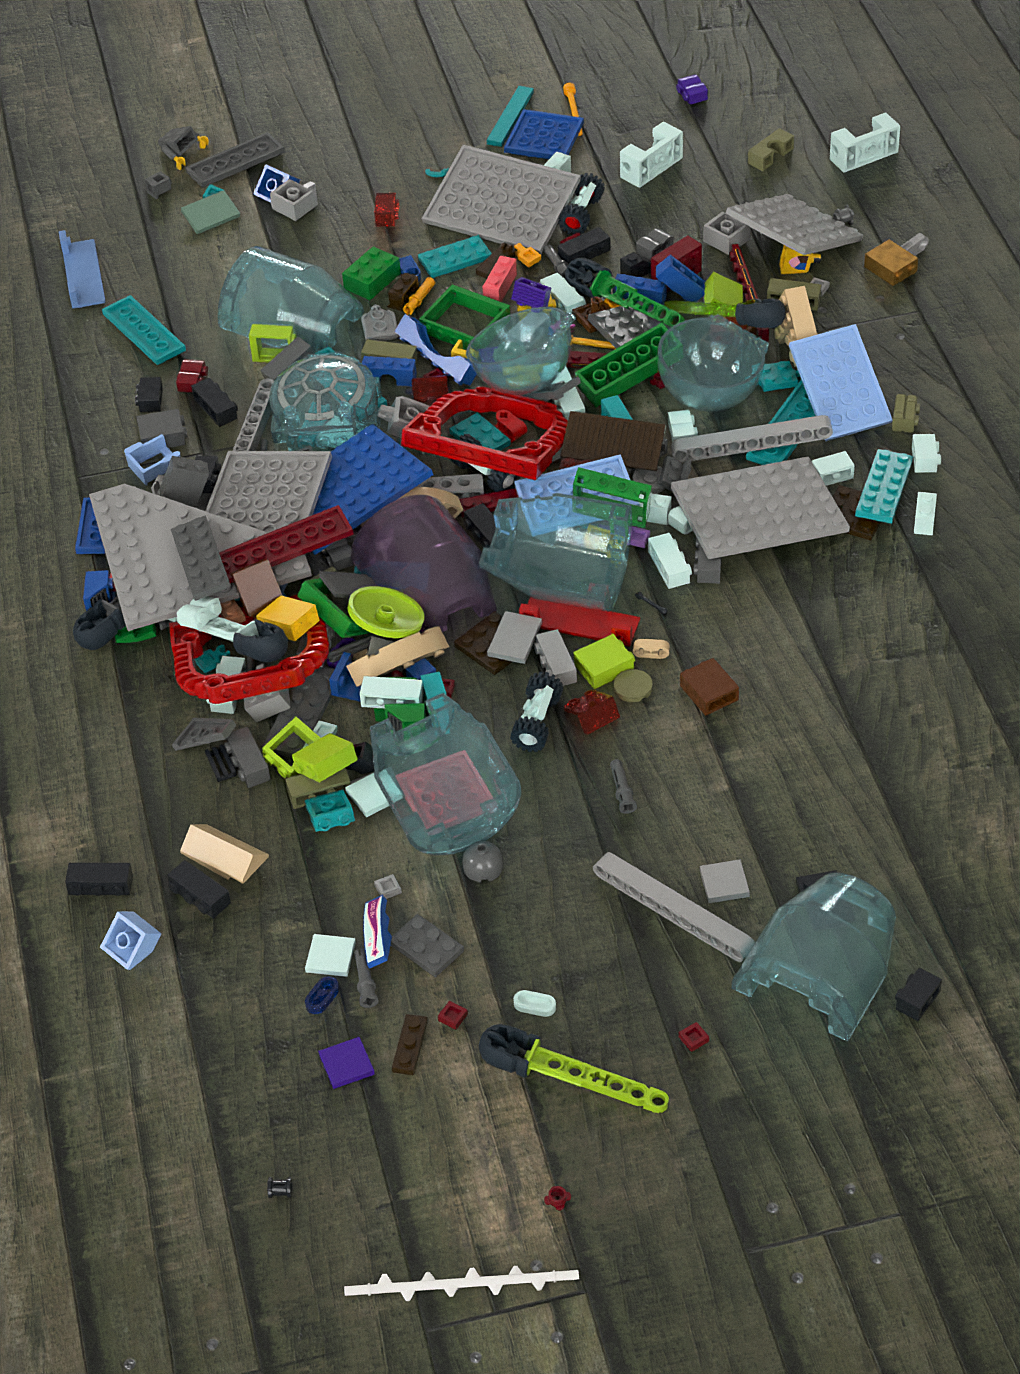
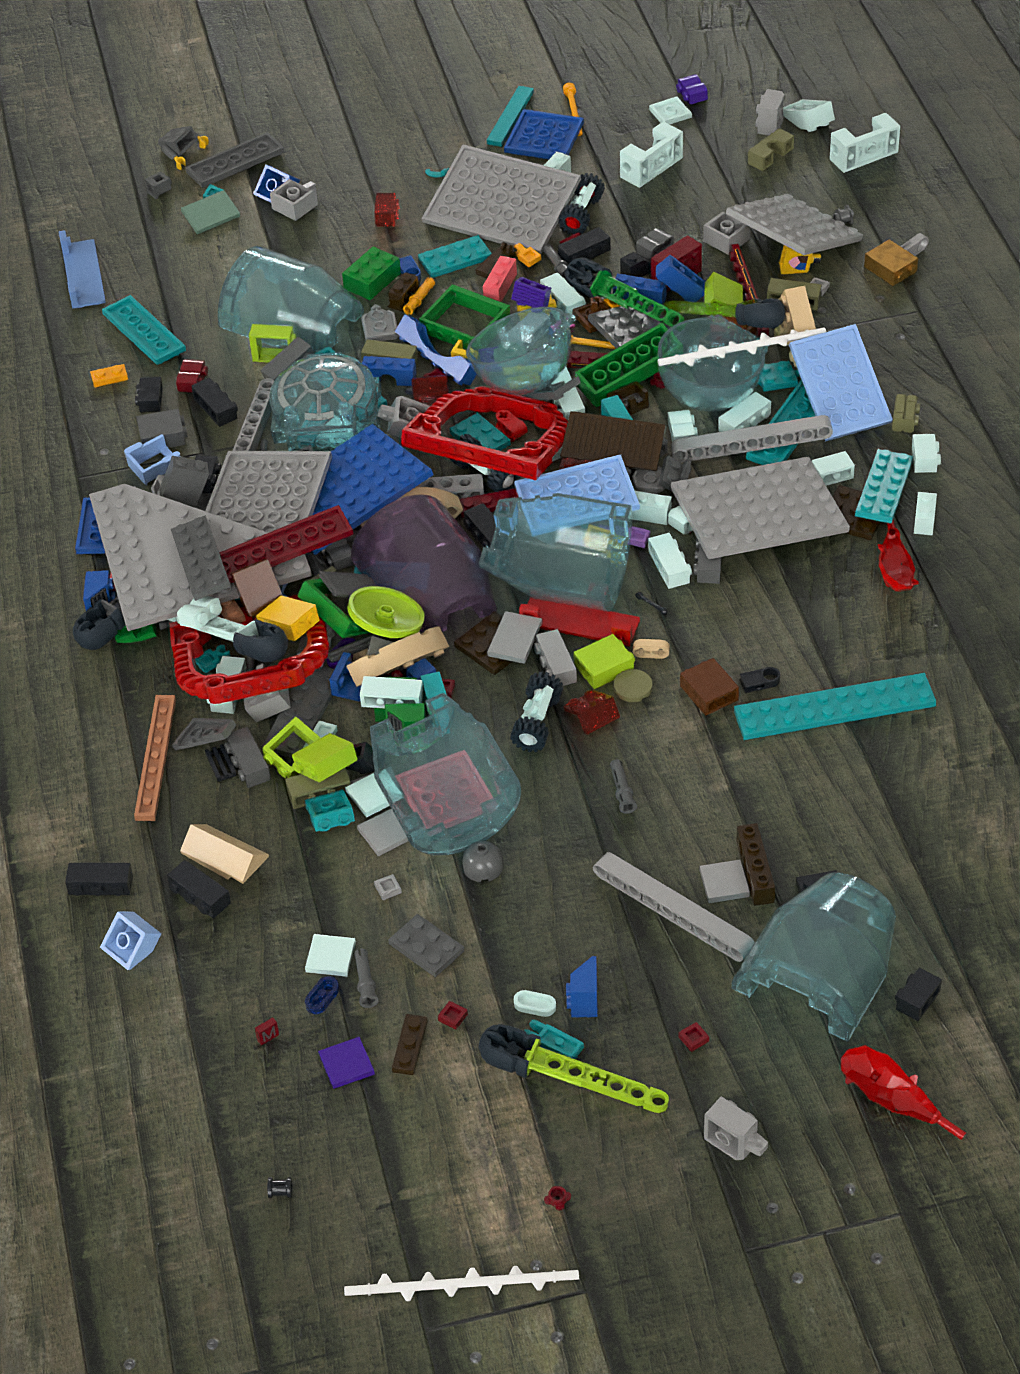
slope [363,895,392,969] -> none
green window [573,467,652,528] -> none
none -> light orange plate [90,364,128,387]
none -> nougat plate [134,695,176,821]
none -> dark red tile [255,1018,279,1045]
none -> light grey tile [357,808,413,856]
none -> teal hinge [524,1020,584,1059]
none -> blue slope [566,956,597,1017]
none -> dark brown window [607,381,649,415]
none -> light aqua tile [649,97,692,125]
none -> white plant [658,328,826,366]
none -> light grey hinge [704,1096,768,1160]
none -> light aqua brick [718,392,771,432]
none -> teal plate [734,673,936,740]
none -> dark brown brick [736,823,775,906]
none -> black piece [739,667,780,694]
none -> light grey hinge [756,89,784,135]
none -> light aqua slope [783,99,835,132]
none -> red piece [841,1045,966,1140]
none -> red piece [877,519,919,592]

